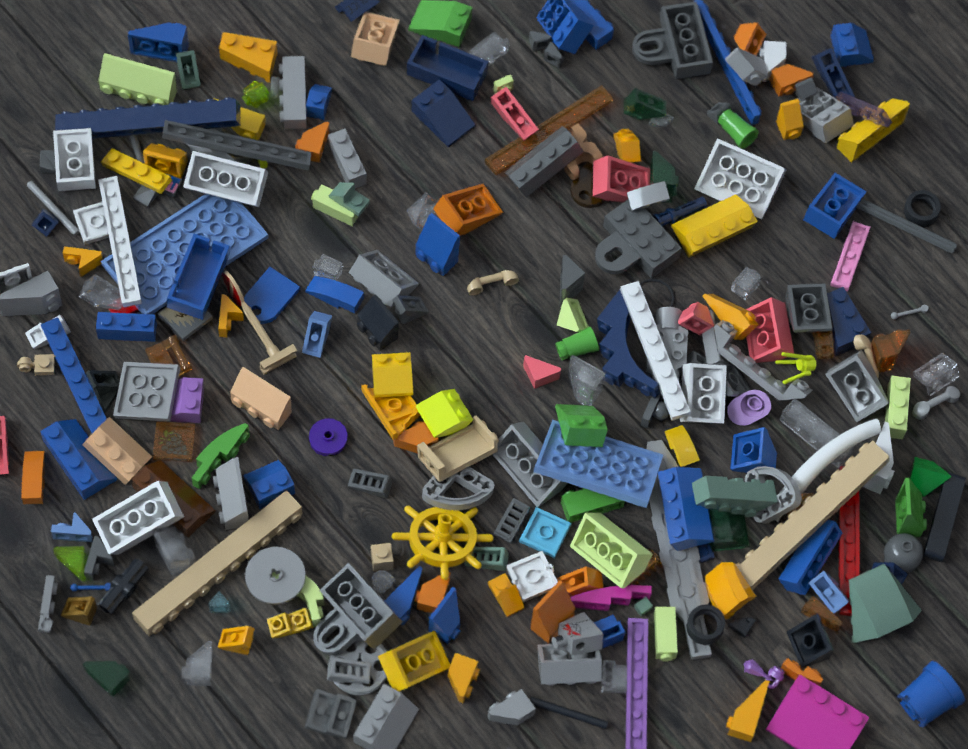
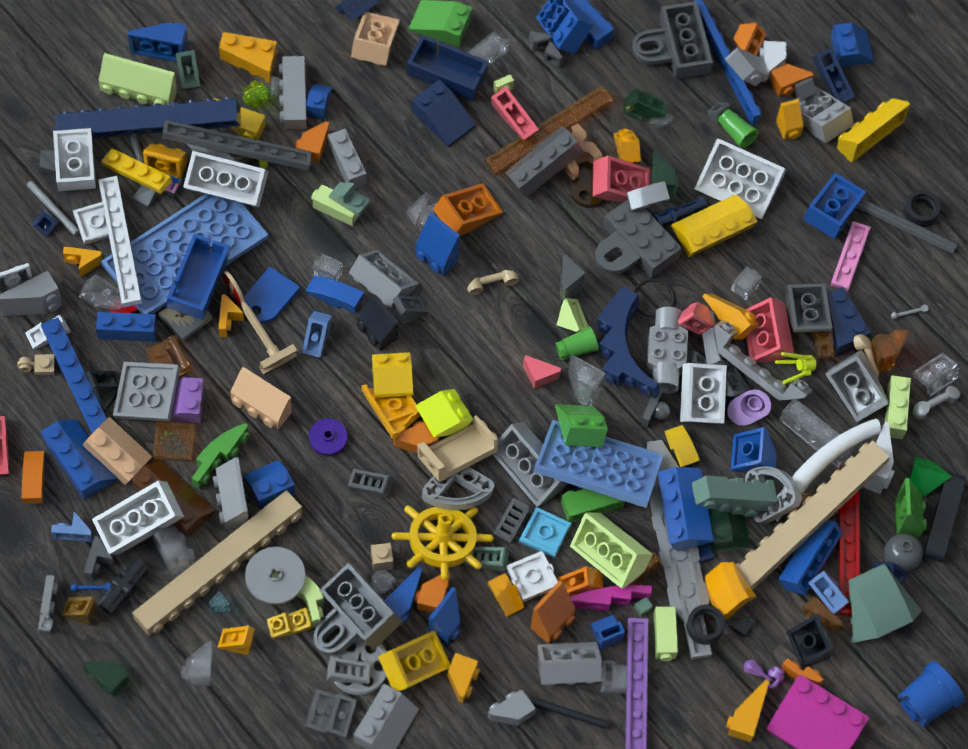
clear neon green slope [53,546,86,582] -> none
light grey torso [552,612,603,655] -> none
white plate [620,281,691,420] -> none
plate [836,92,892,127] -> none

